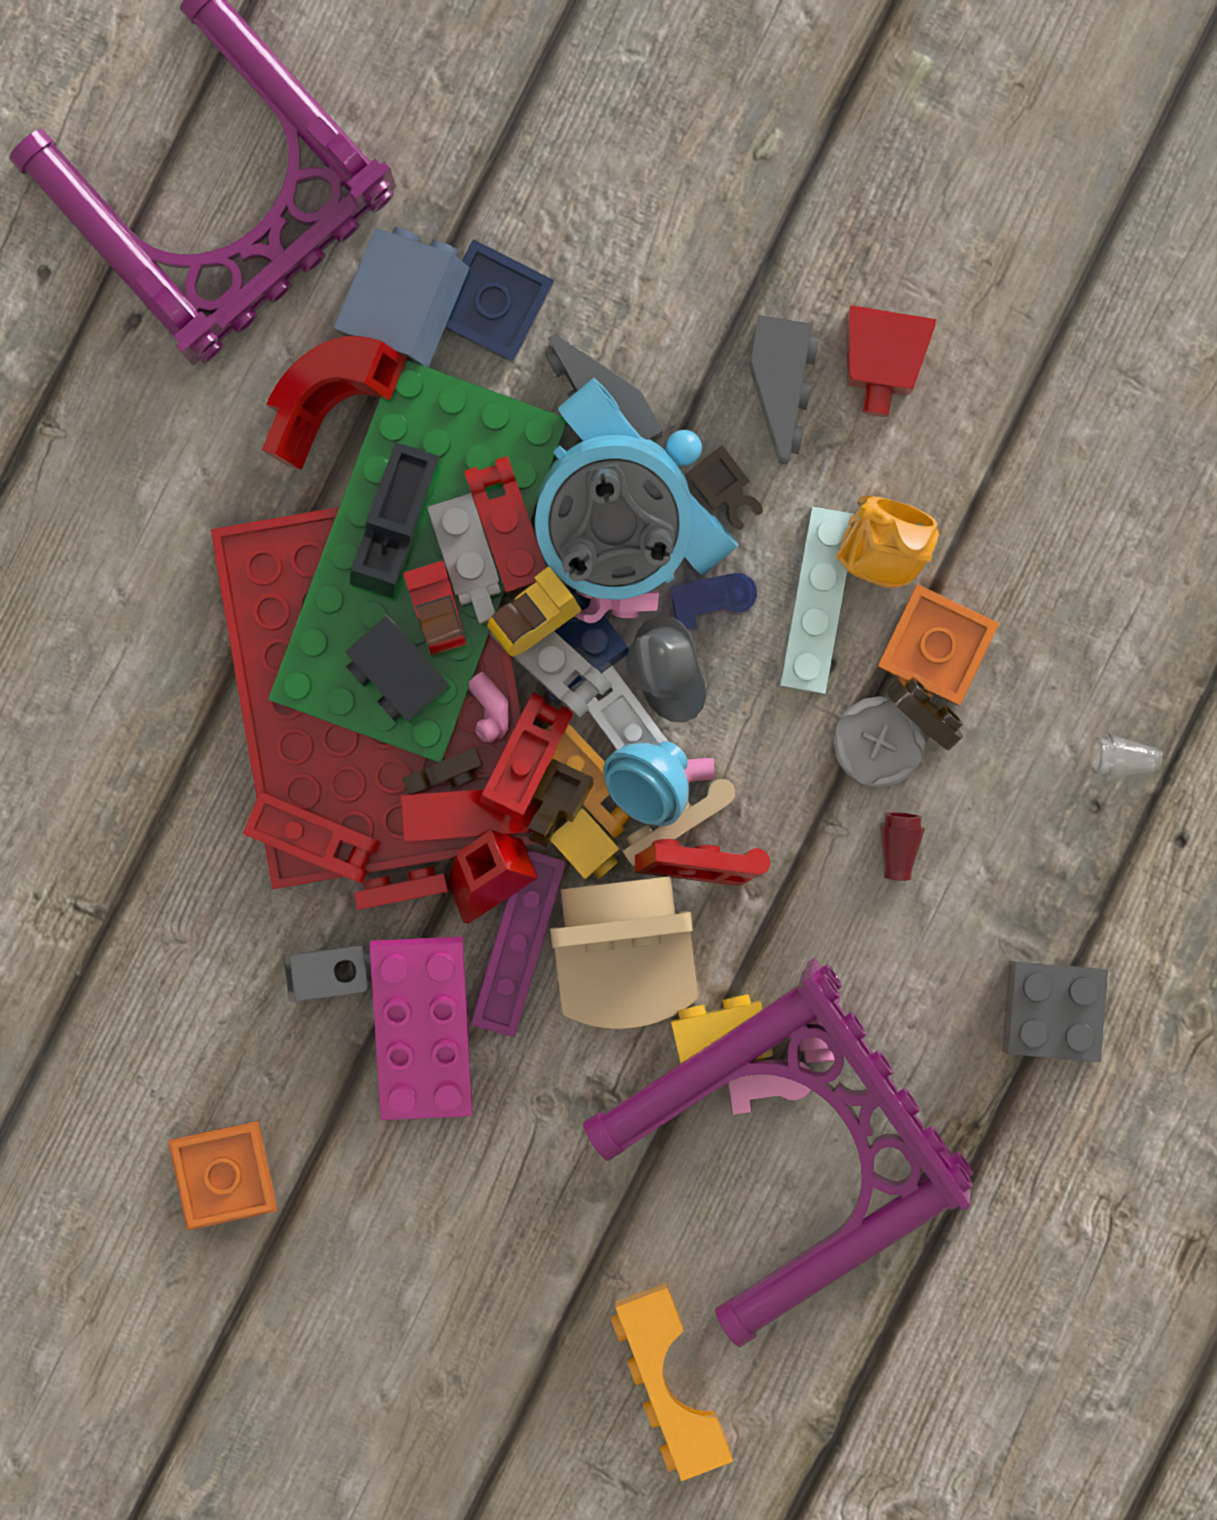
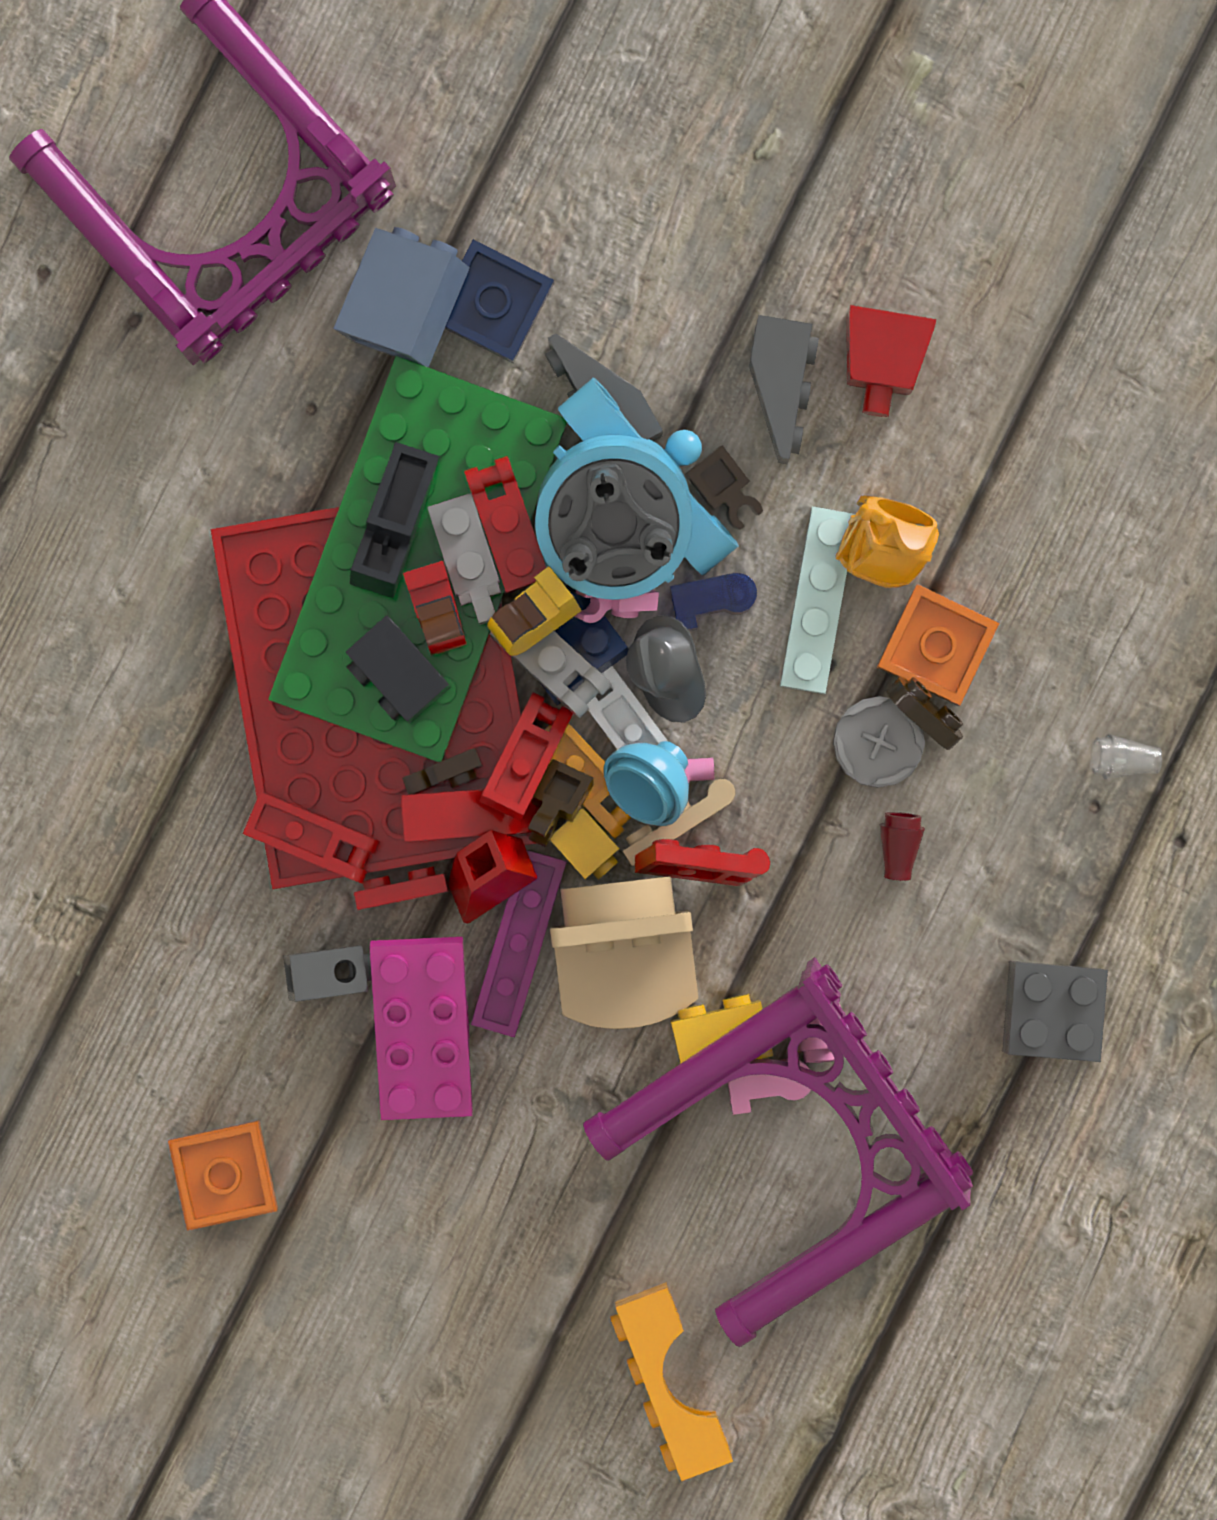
red arch [262,336,407,470] -> none
bright pink arm [468,672,509,743] -> none

